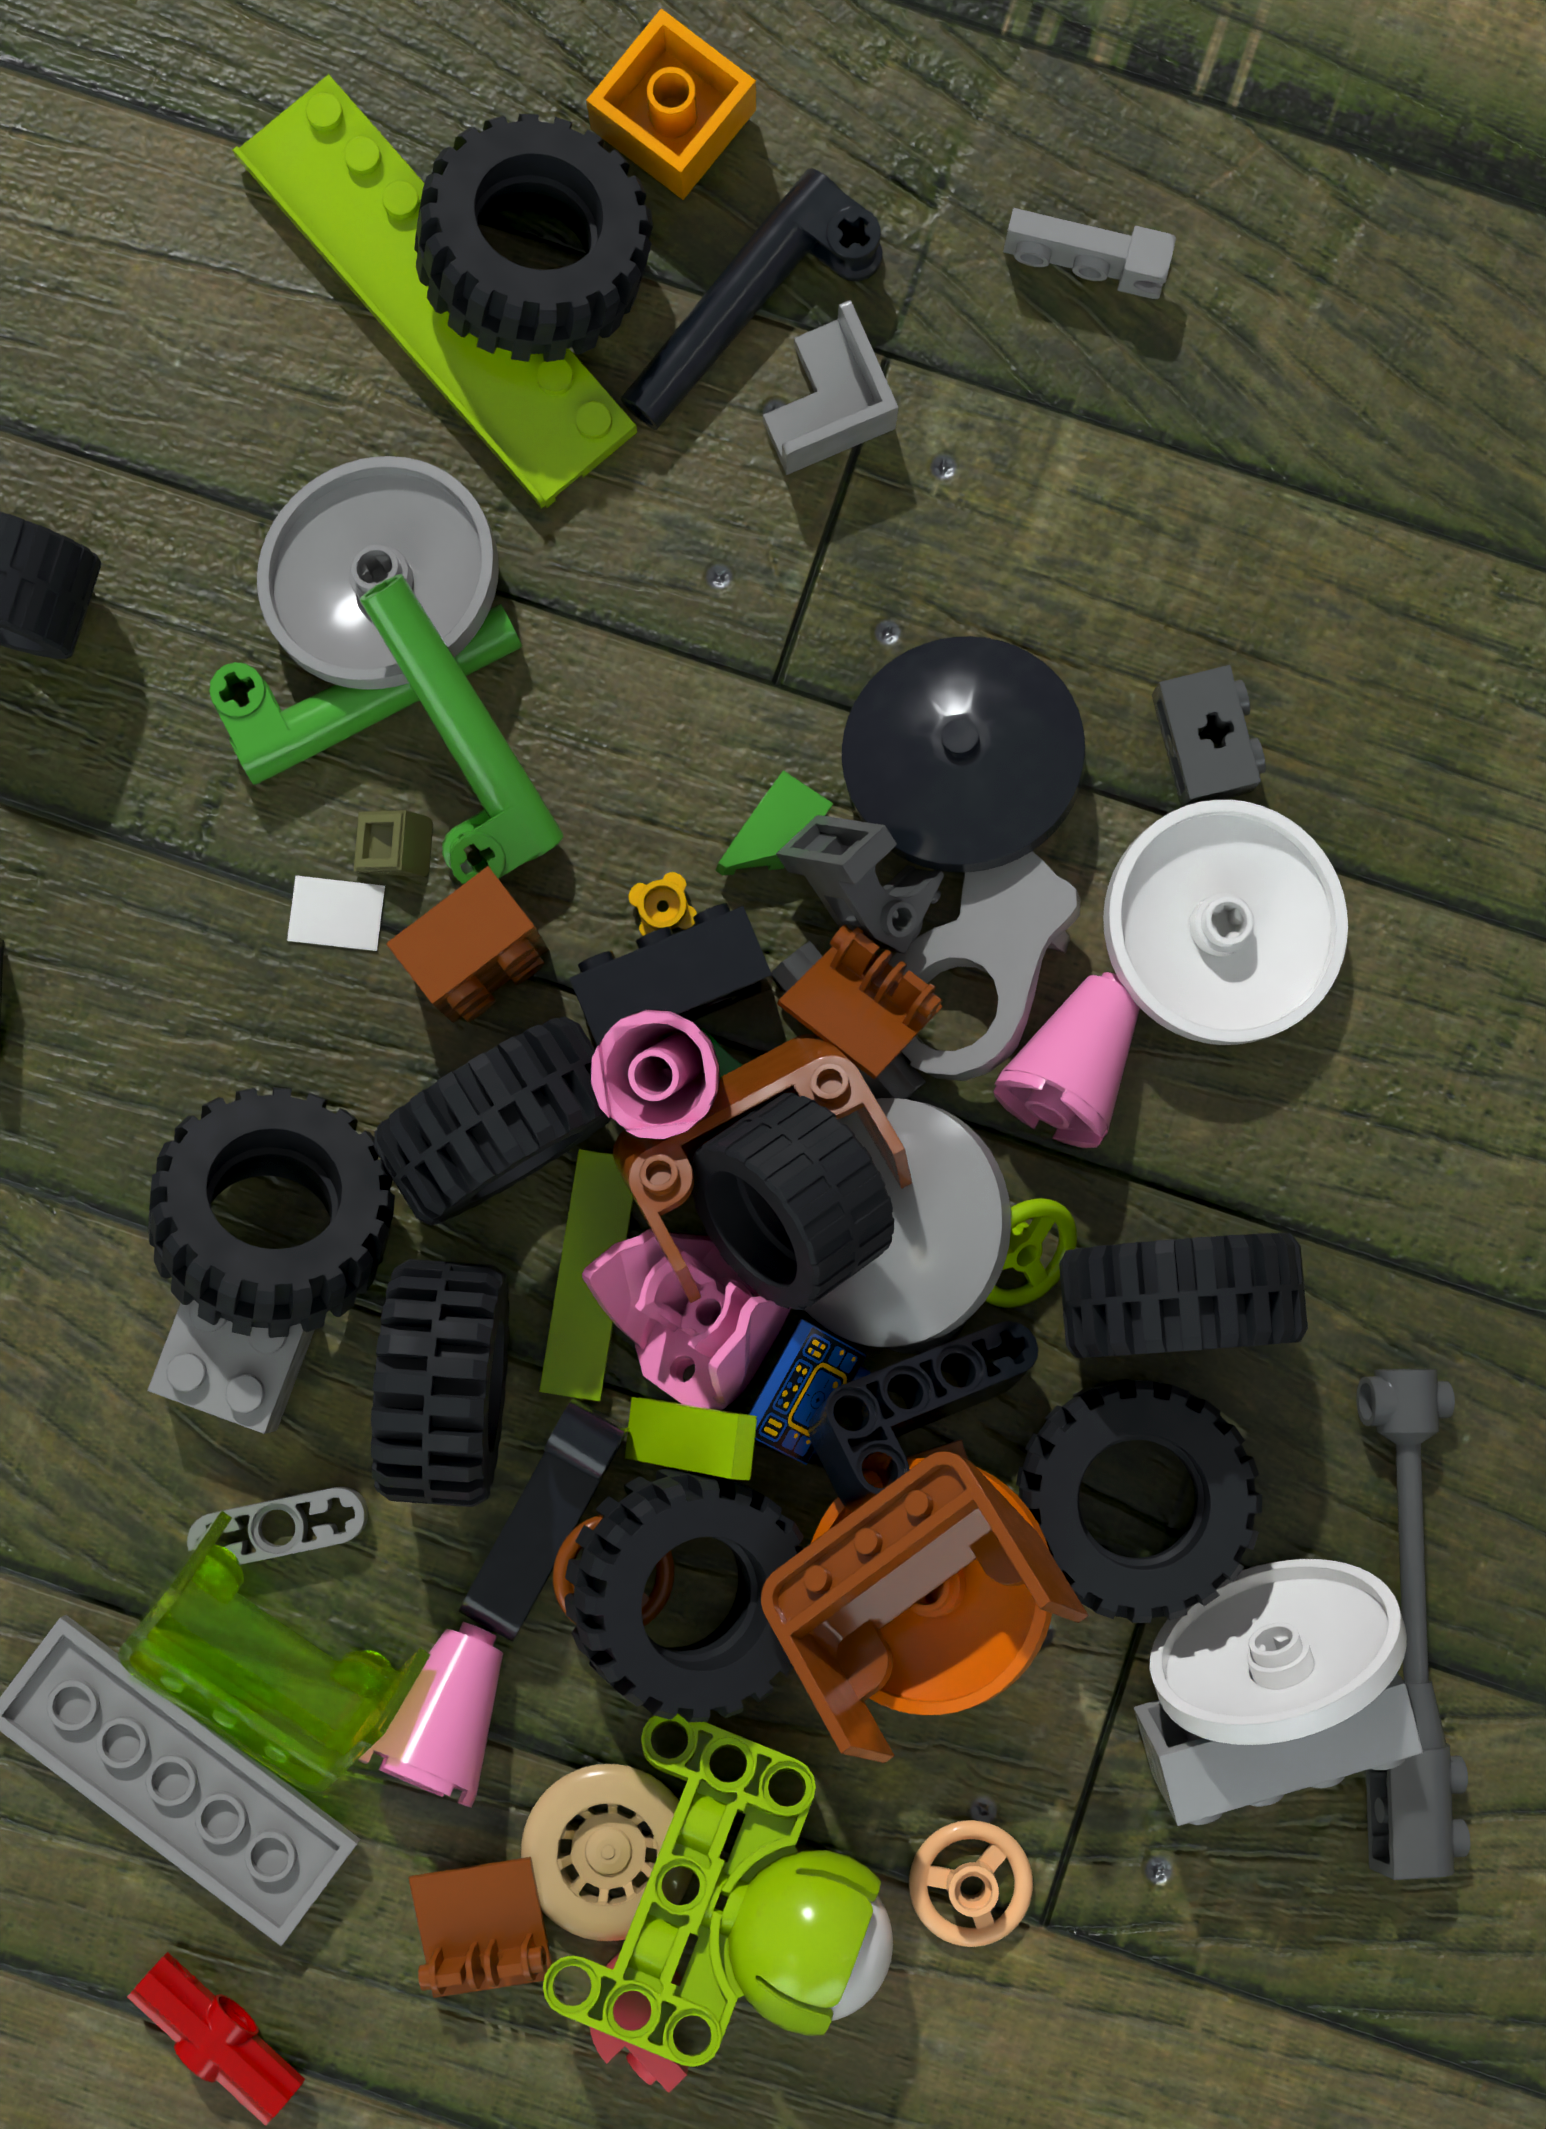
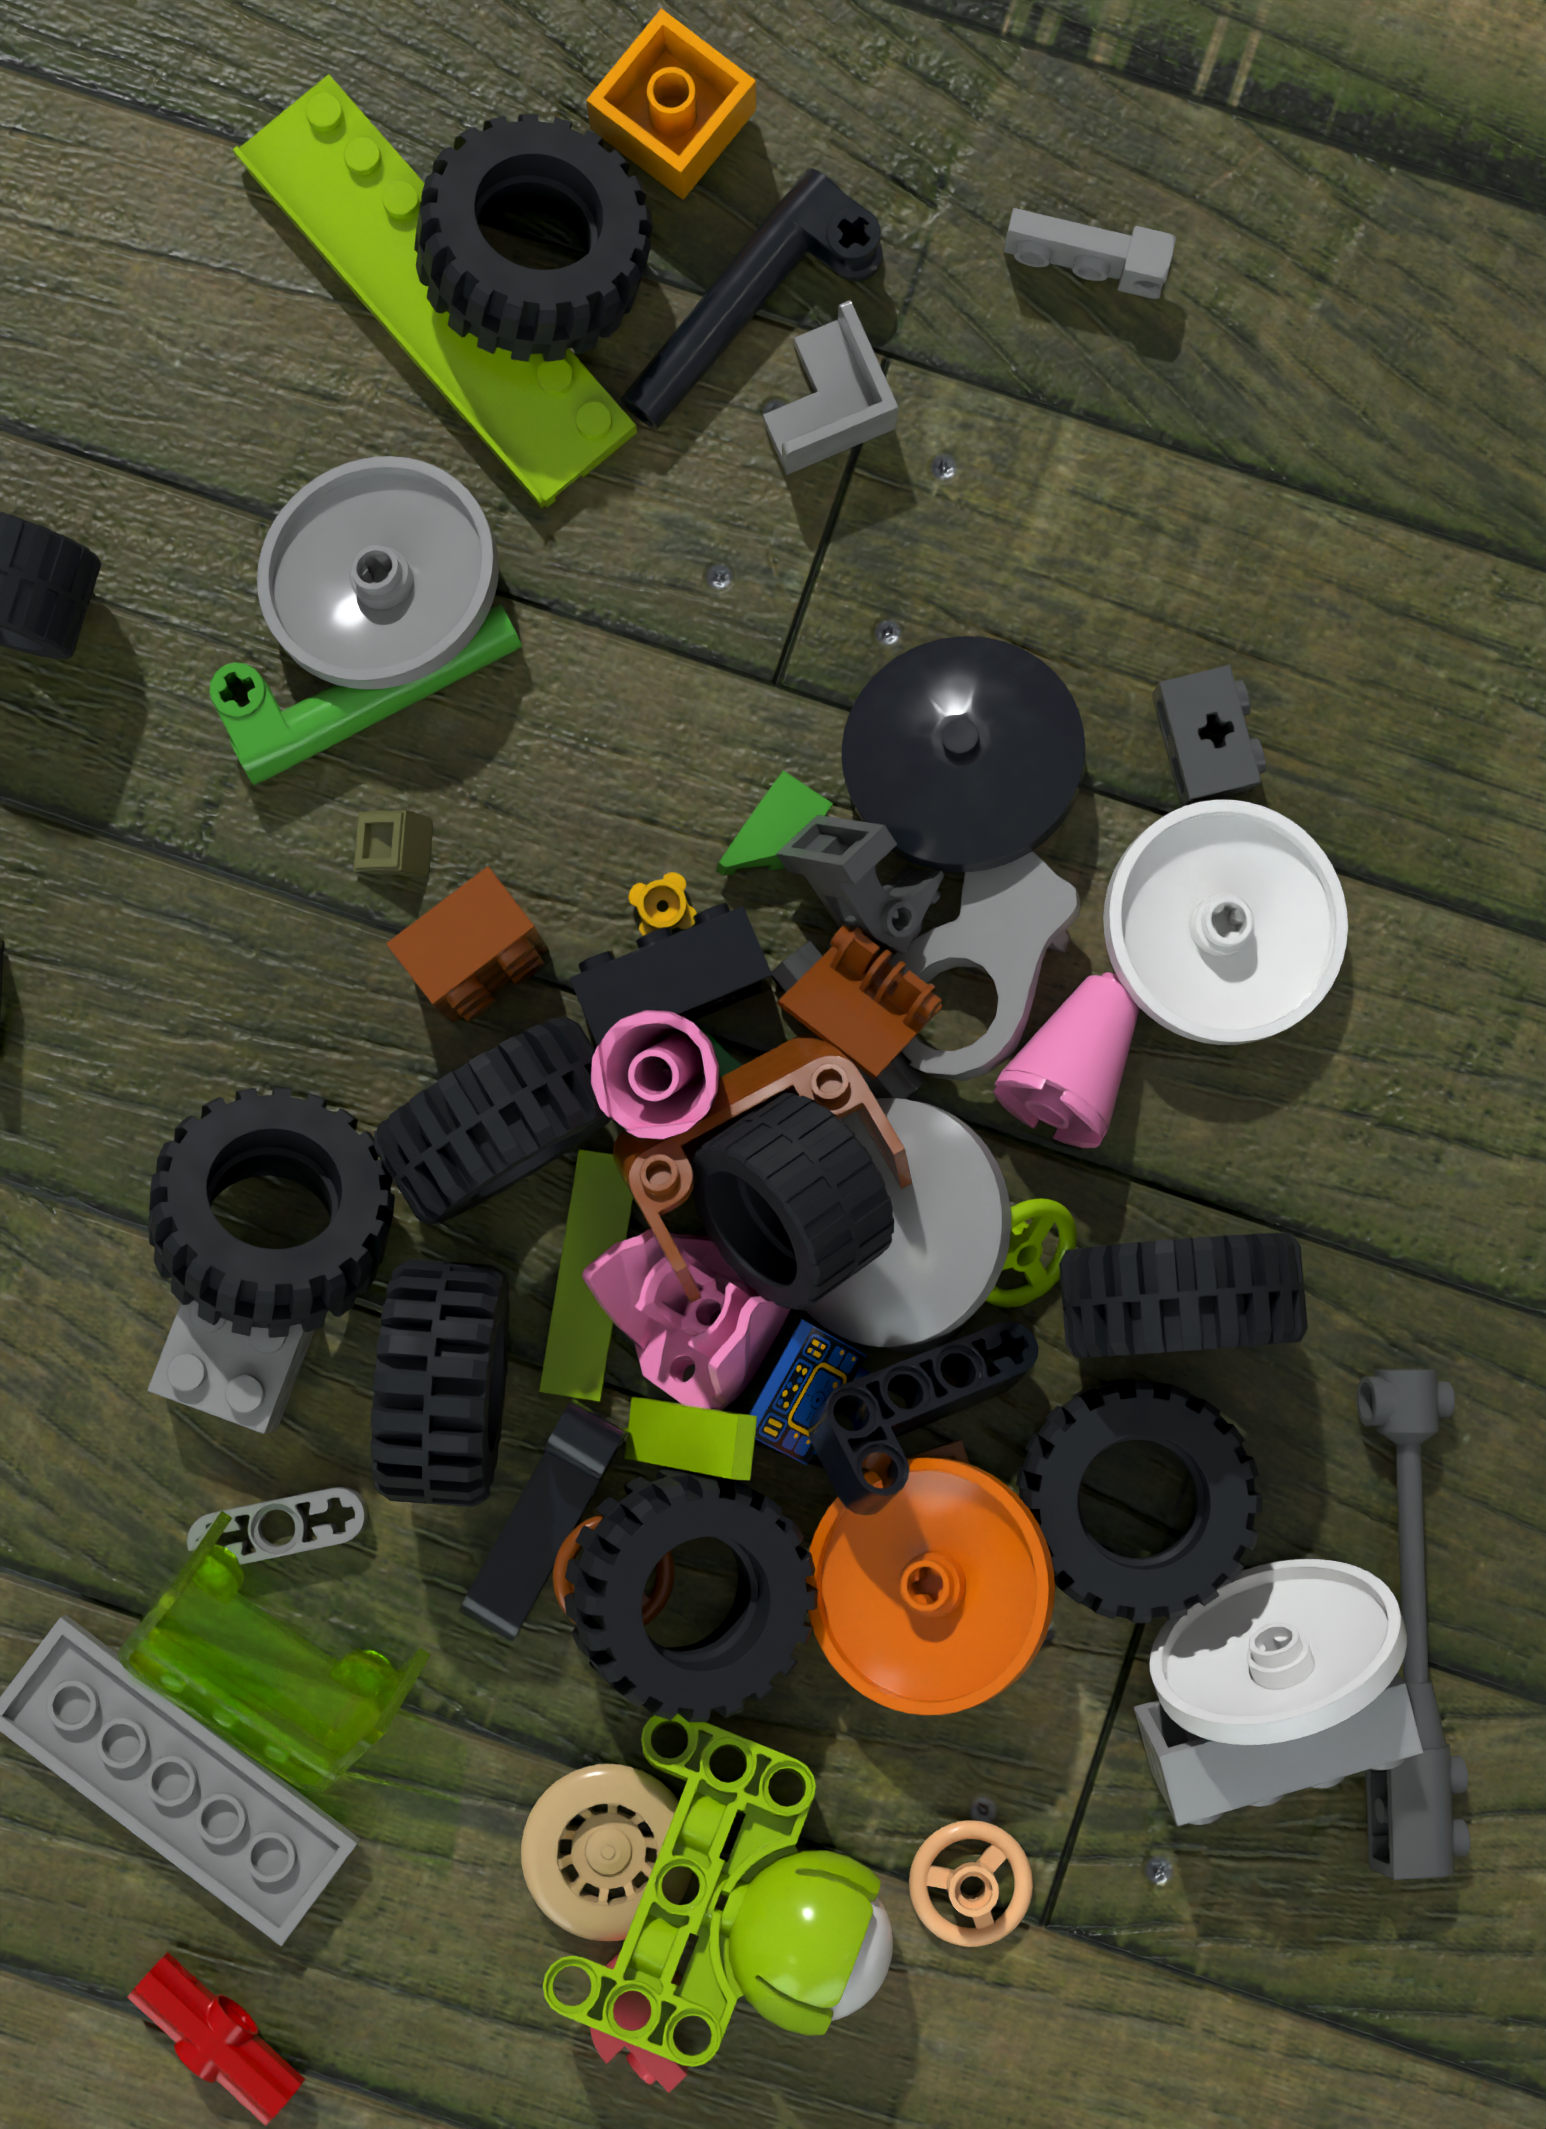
white sticker [287,876,385,951] -> none
bright pink cone [356,1622,503,1808] -> none
bright green axle [360,574,563,884] -> none
dark orange hinge [409,1857,553,1998] -> none
dark orange windscreen [761,1451,1089,1763] -> none

